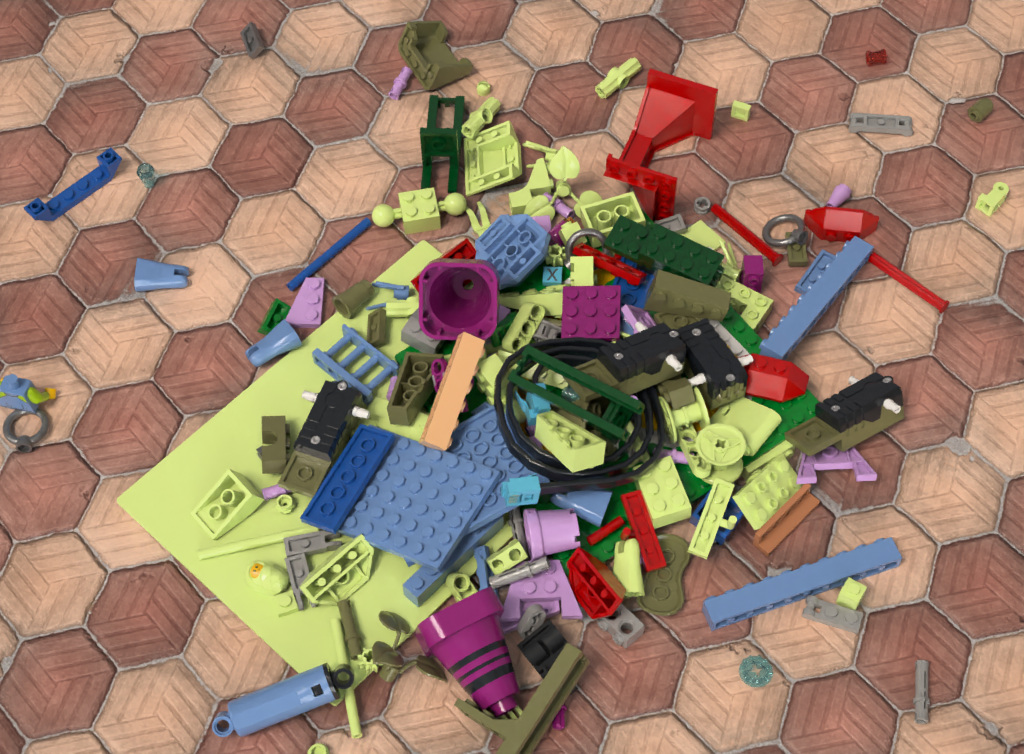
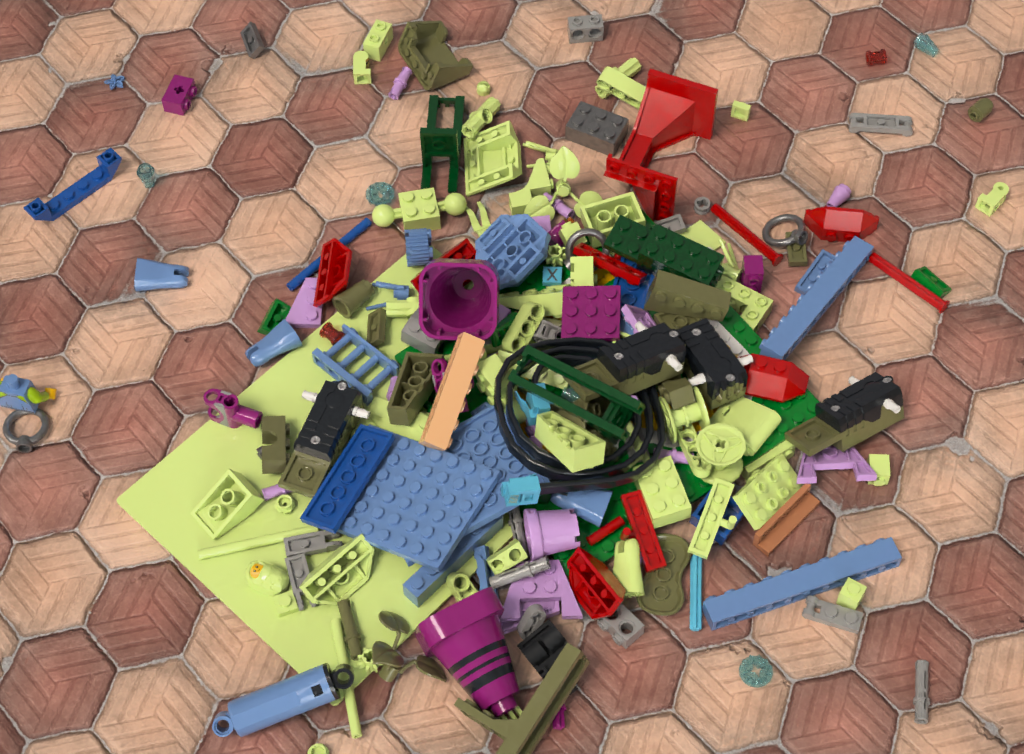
none -> medium blue plant [104,74,125,90]
none -> magenta brick [161,74,197,116]
none -> magenta connector [203,389,263,429]
none -> red wedge [313,238,352,307]
none -> clear red bush [319,322,345,345]
none -> yellowish green leg [353,51,372,85]
none -> yellowish green brick [363,19,393,62]
none -> clear light blue gear [366,182,394,206]
none -> medium blue brick [404,228,433,267]
none -> flat silver brick [565,101,629,157]
none -> light grey brick [567,14,604,44]
none -> yellowish green beam [596,66,646,110]
none -> medium azure axle [690,554,702,631]
none -> yellowish green brick [867,454,891,486]
none -> green slope [911,266,952,298]
none -> clear light blue cone [913,33,939,57]

